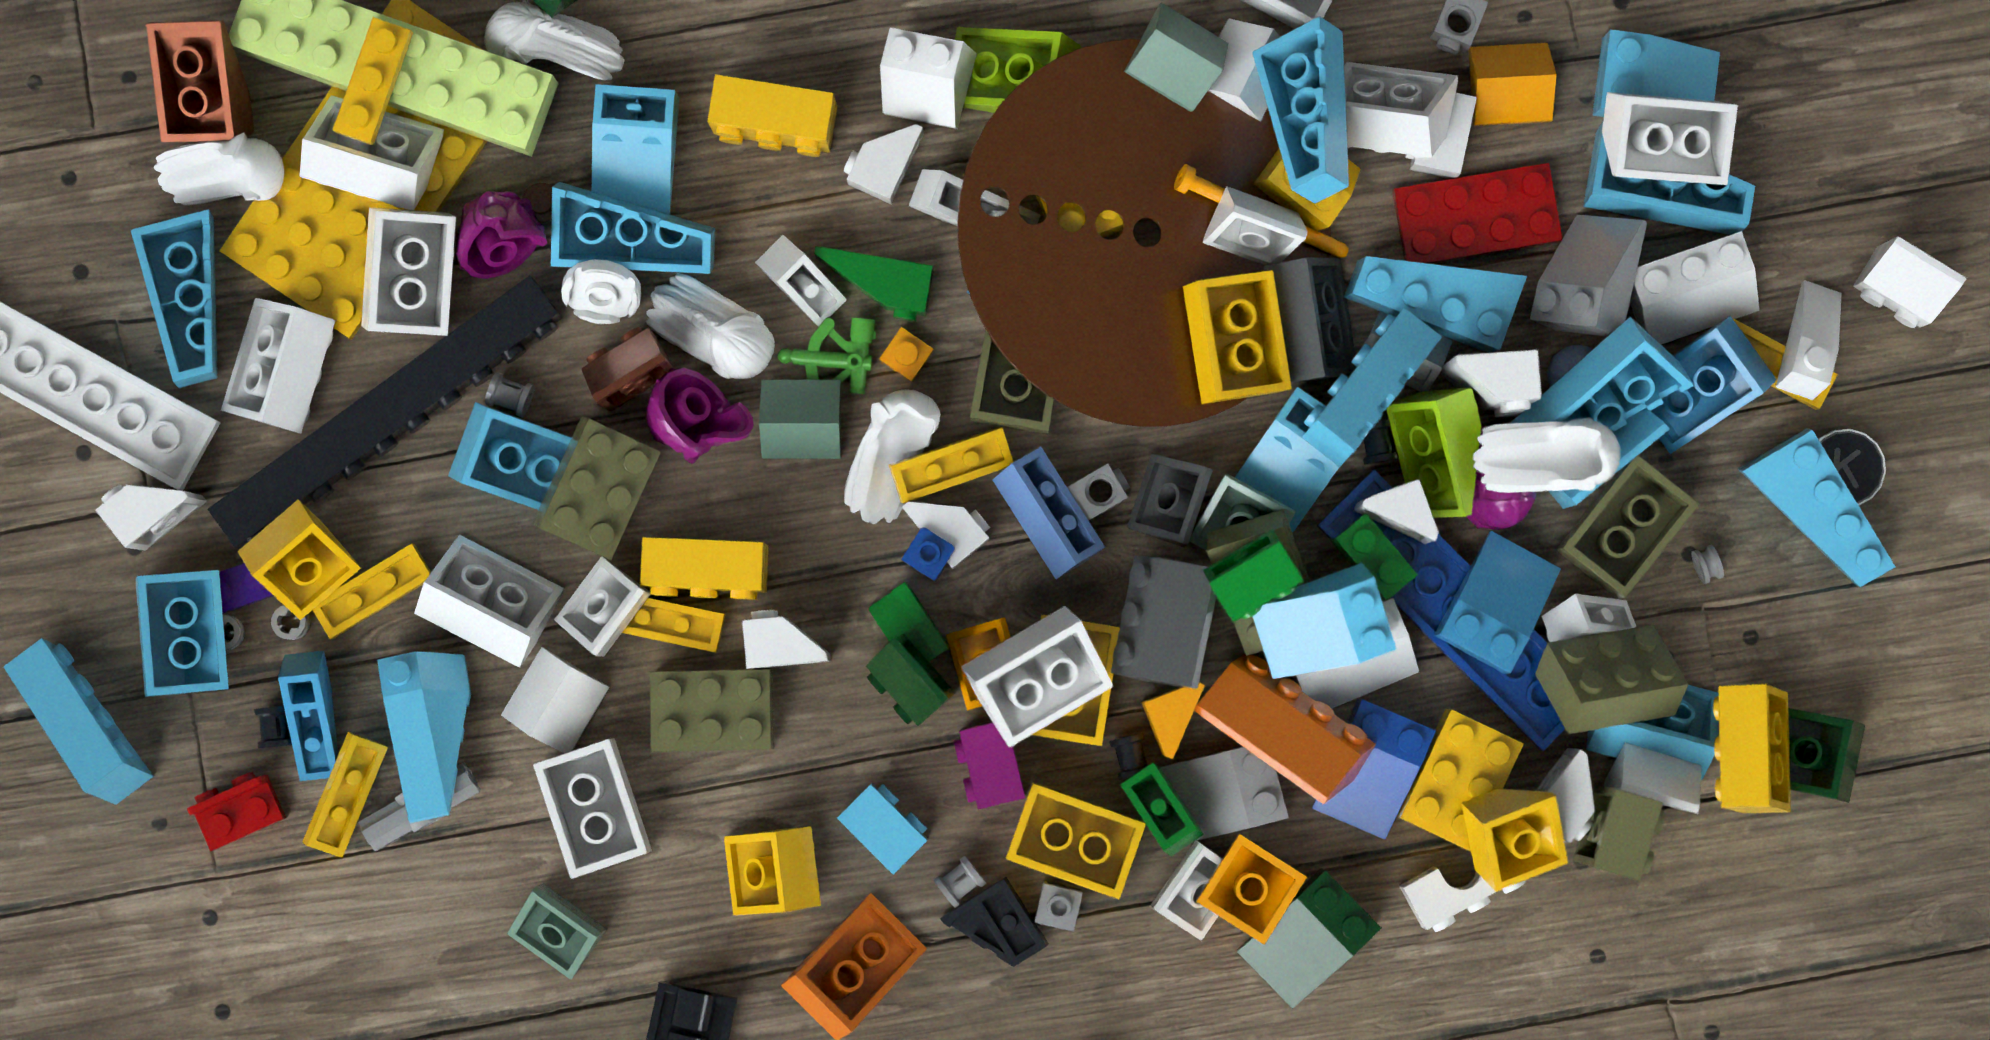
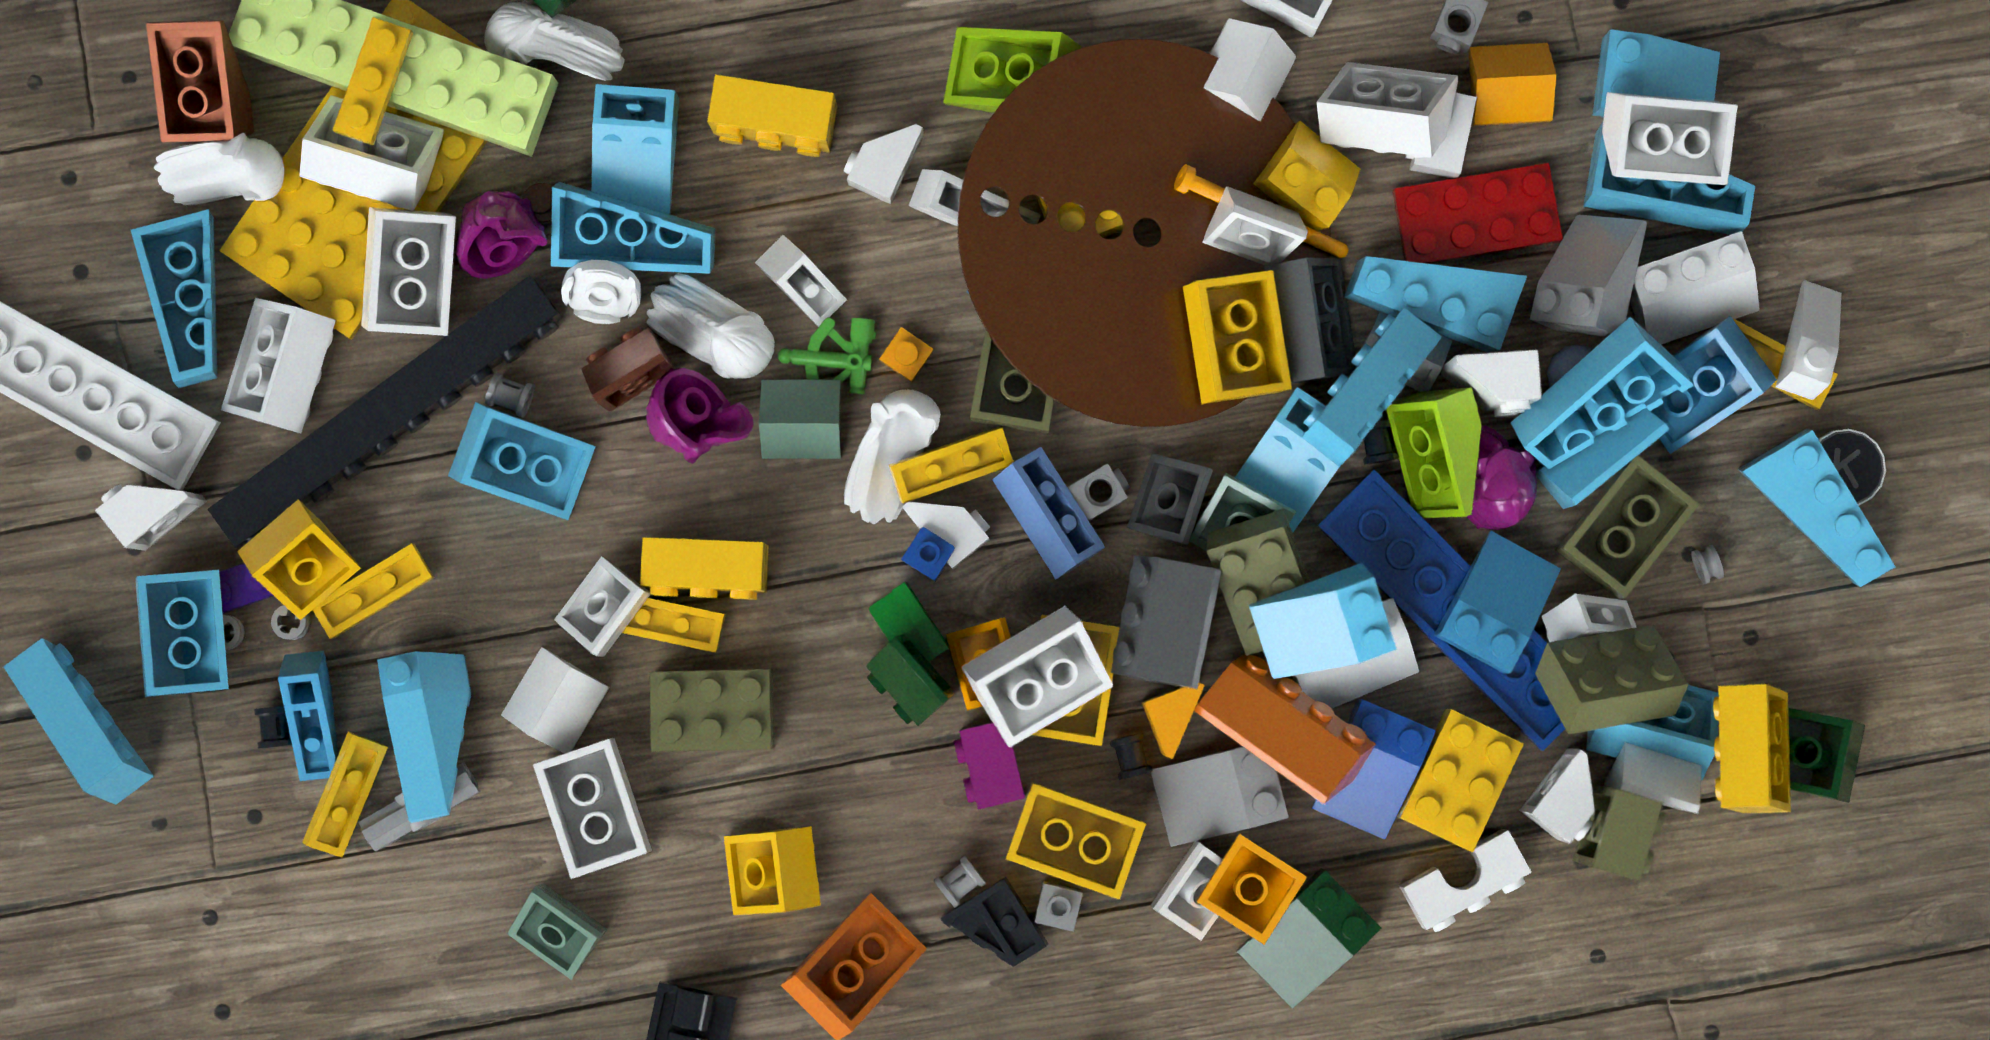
red bracket [187,771,286,851] -> none
white slope [414,535,564,668] -> none
olive brick [532,416,661,560] -> none
white slope [742,610,831,669] -> none
green slope [814,246,934,321] -> none
medium azure brick [837,783,928,875] -> none
white slope [880,28,977,129] -> none
green brick [1120,762,1204,857] -> none
slope [1124,3,1228,112] -> none
green brick [1203,529,1303,622] -> none
medium azure wedge [1252,16,1349,203] -> none
green brick [1331,513,1418,602] -> none
white slope [1353,479,1439,544] -> none
yellow slope [1461,789,1568,892] -> none
white hair [1473,418,1620,493] -> none
white slope [1853,236,1967,328] -> none

